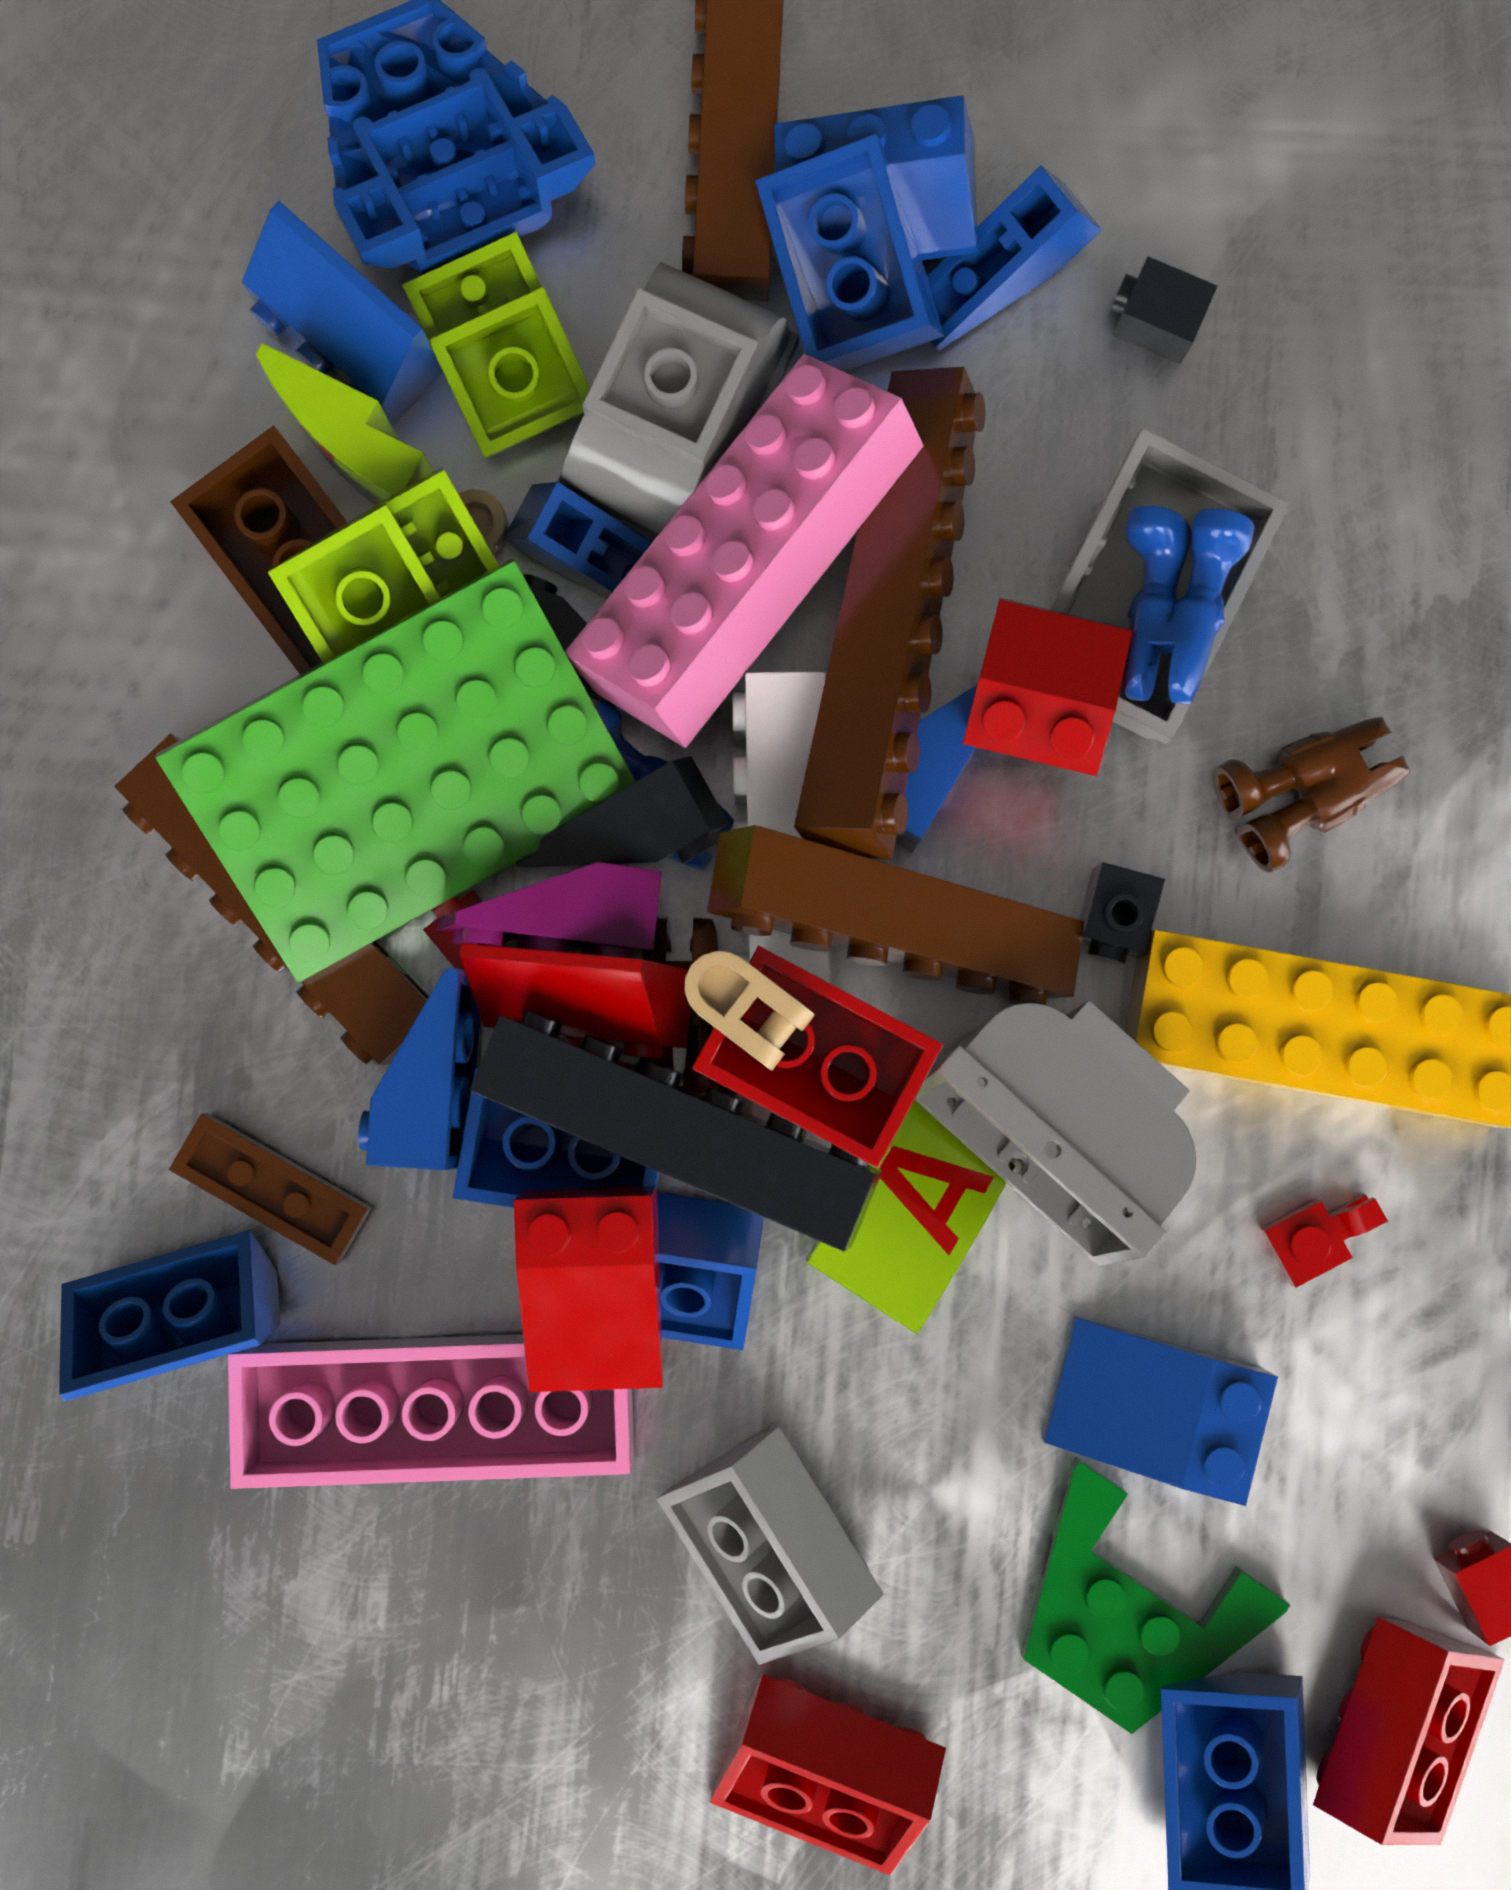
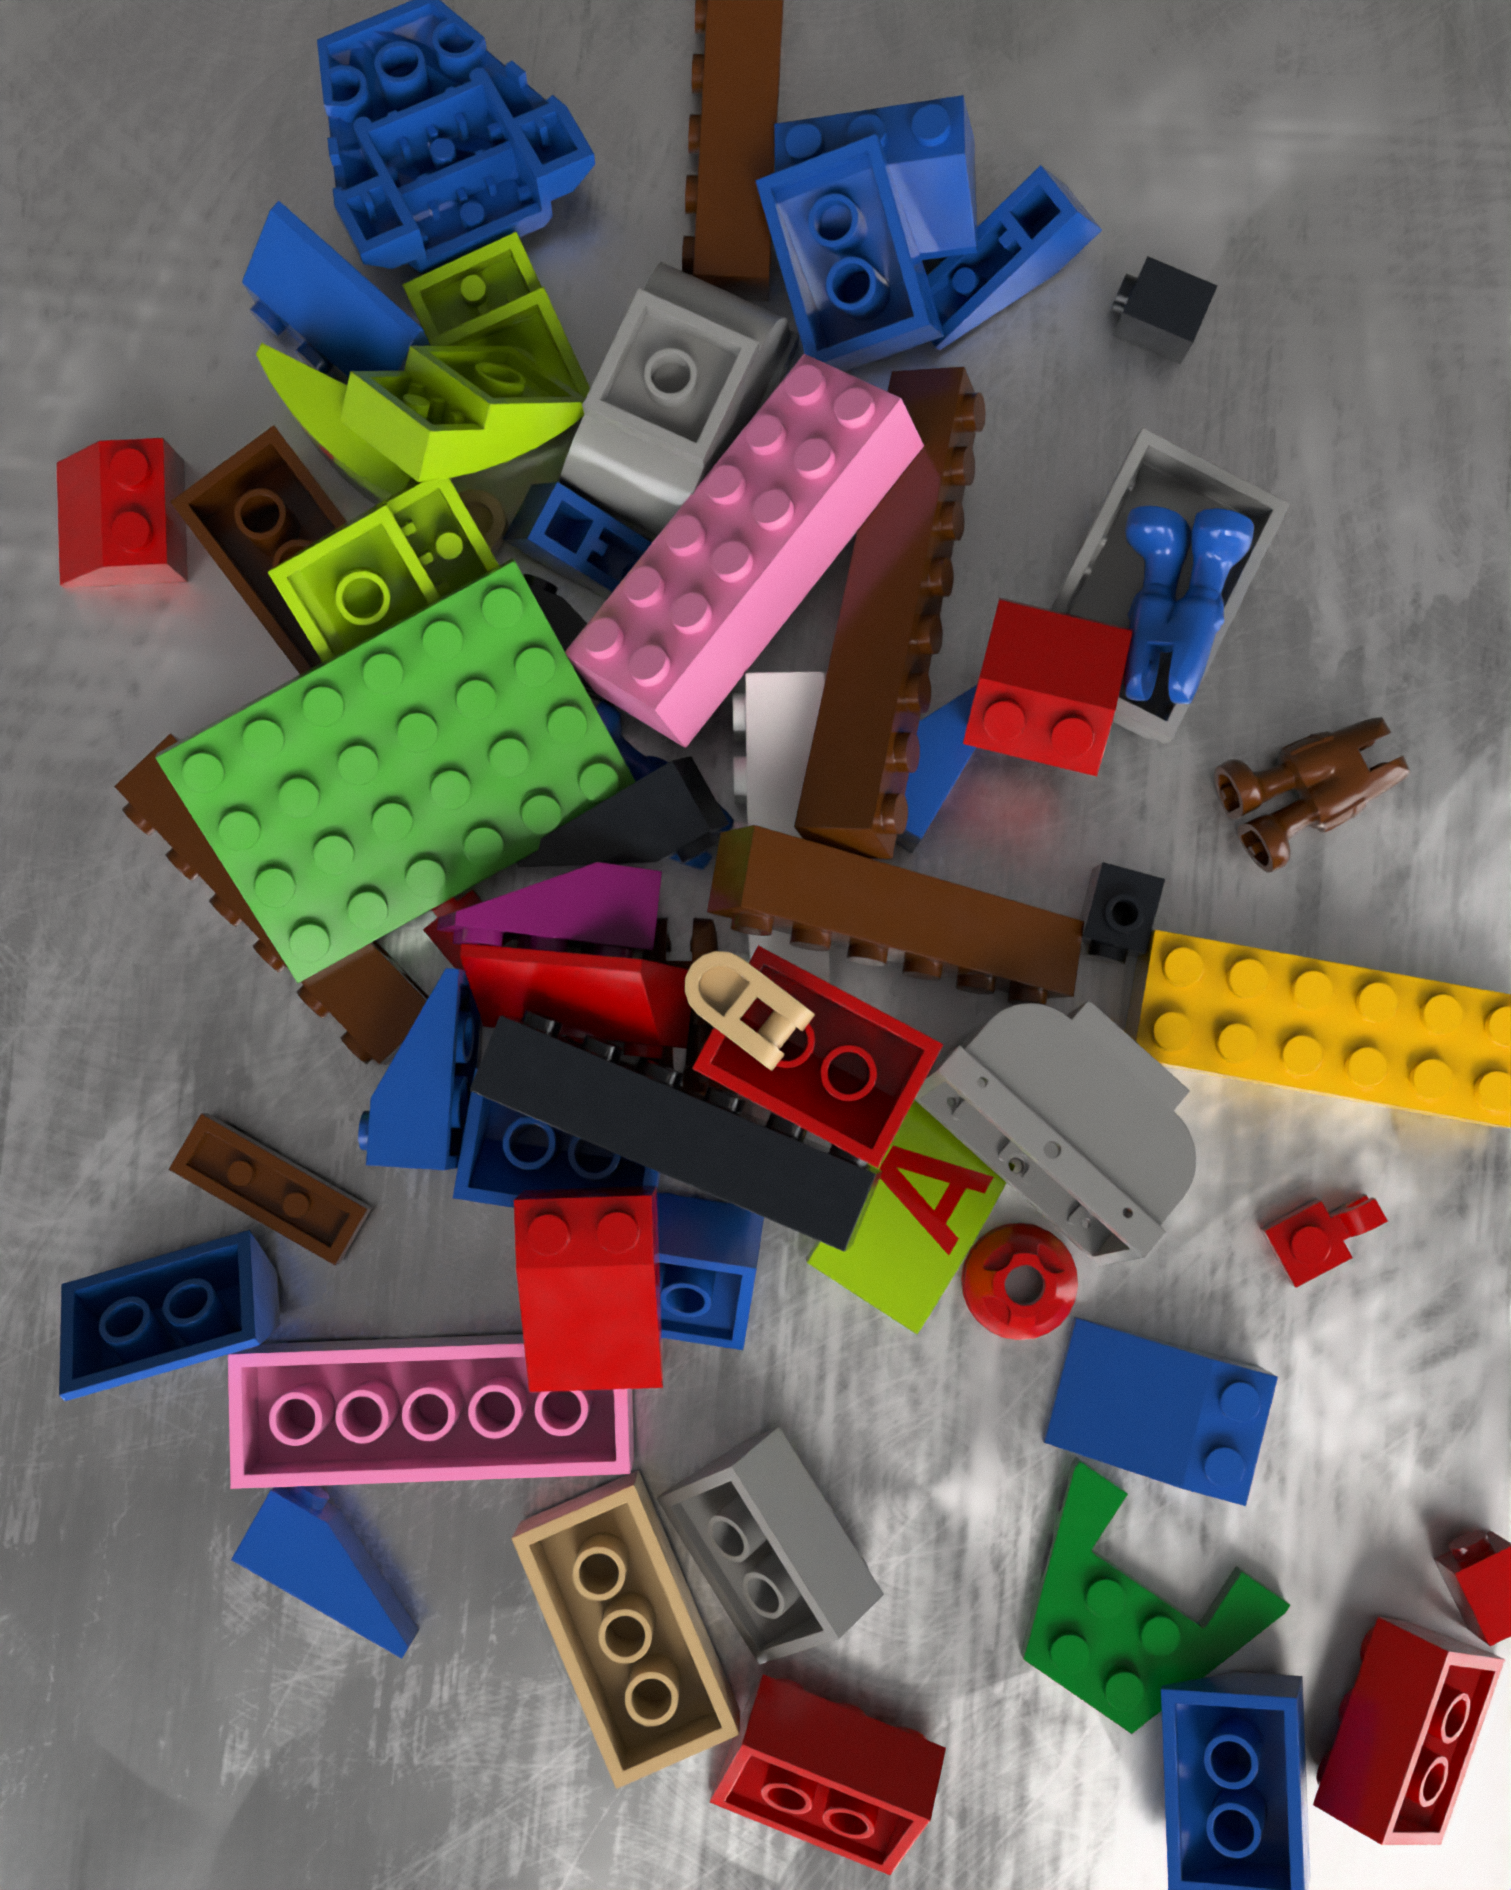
none -> red slope [57,438,188,588]
none -> blue slope [231,1486,419,1659]
none -> lime slope [340,346,586,482]
none -> tan brick [511,1470,740,1789]
none -> red piece [961,1222,1078,1340]

